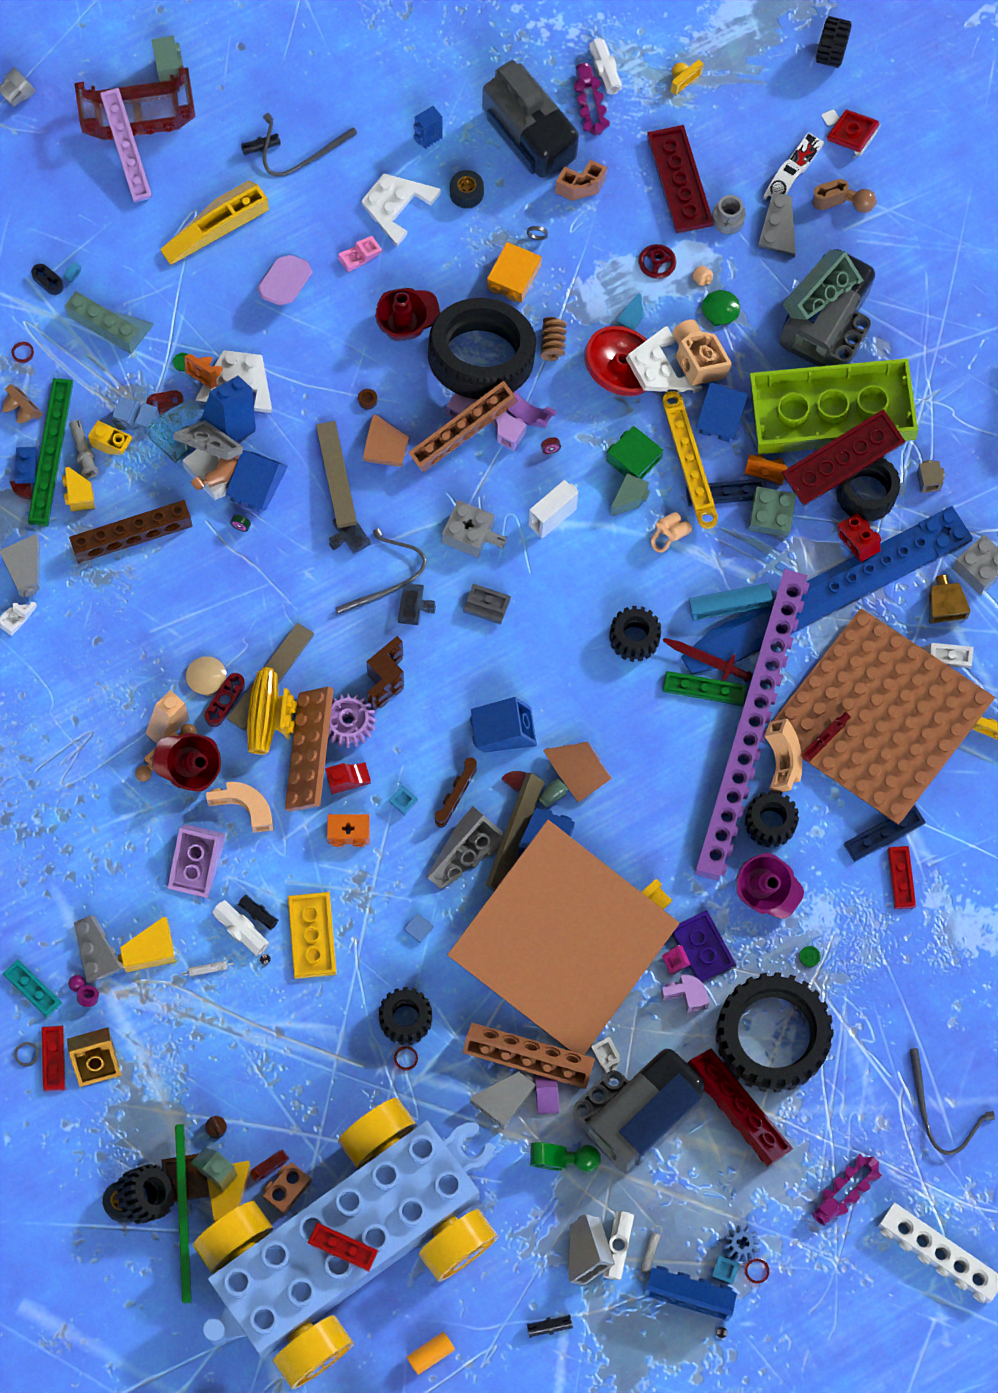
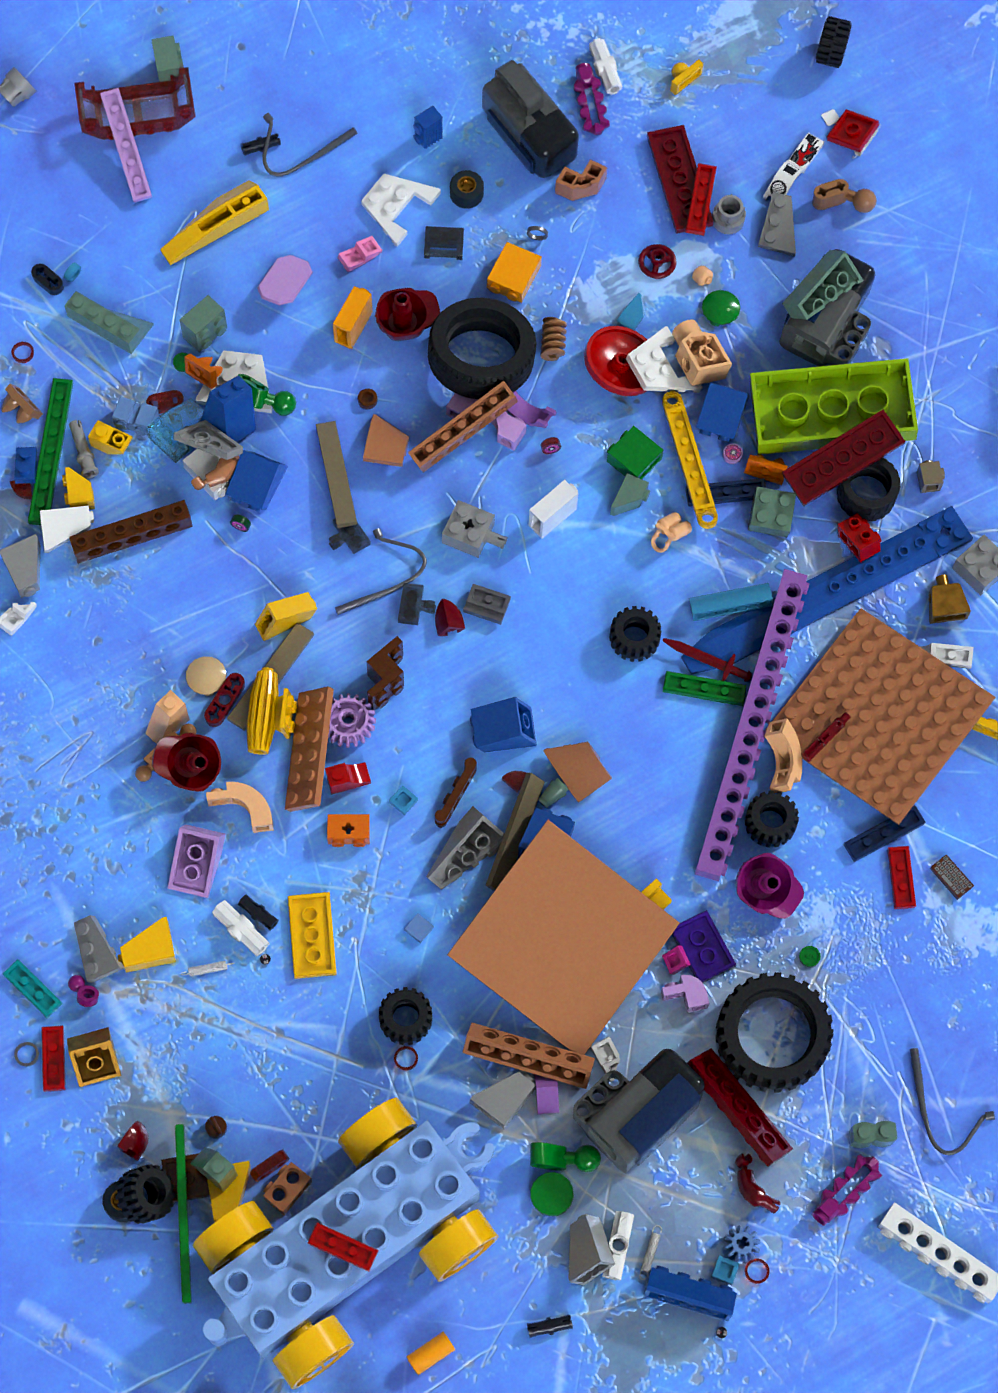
none -> white slope [40,506,94,553]
none -> dark red brick [117,1121,148,1161]
none -> sand green brick [180,295,227,352]
none -> green beam [238,374,297,416]
none -> yellow slope [255,592,317,641]
none -> light orange brick [333,286,373,350]
none -> clear smoke plate [424,226,464,260]
none -> dark red brick [435,598,465,636]
none -> green tile [530,1172,574,1216]
none -> red tile [685,163,717,236]
none -> tile [723,443,743,464]
none -> dark red arm [735,1153,780,1213]
none -> sand green brick [849,1121,897,1148]
none -> tile [930,854,974,900]

